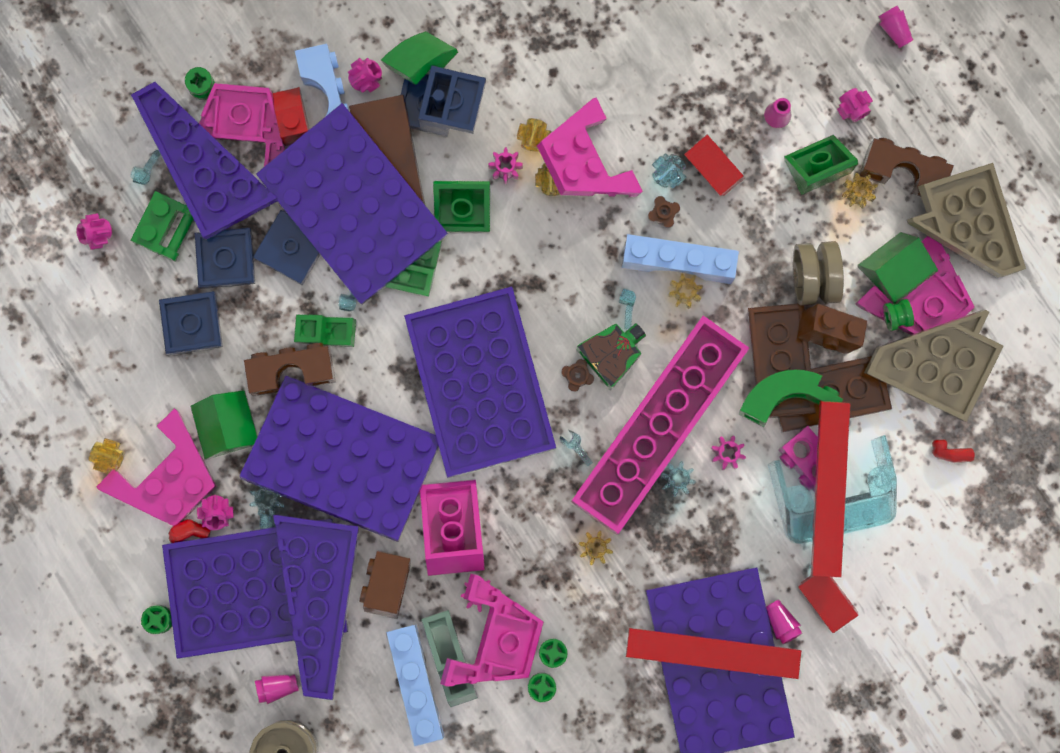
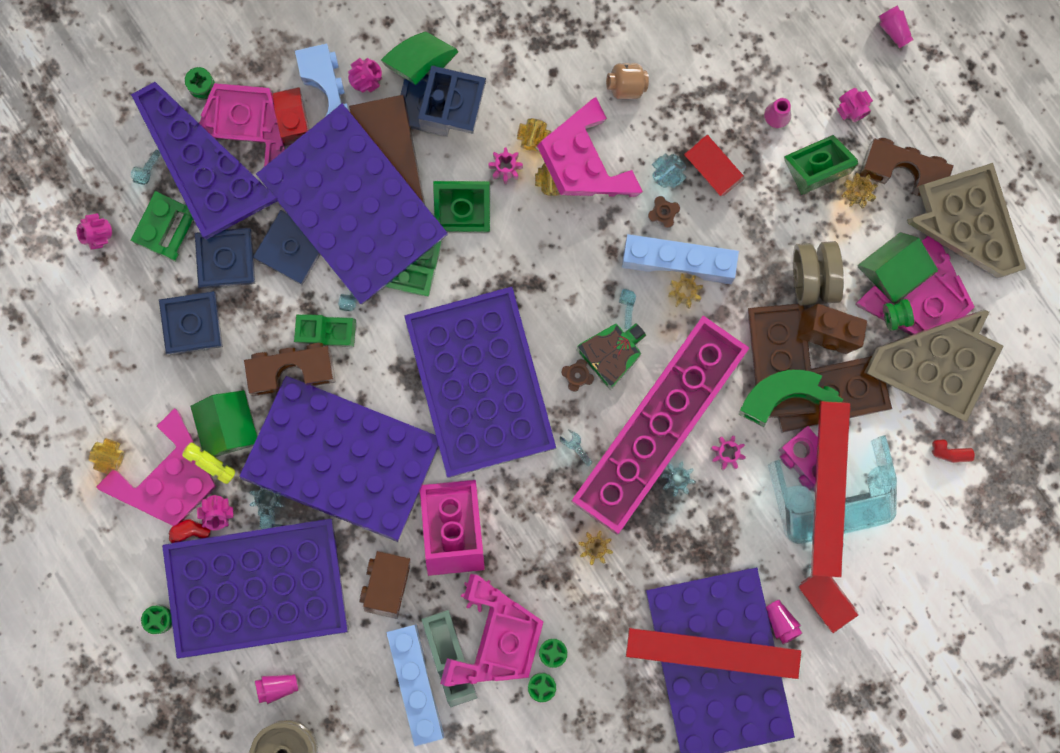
dark purple wing [273,515,359,700] -> none
none -> neon yellow axle [182,443,235,484]
none -> medium nougat head [606,63,649,99]

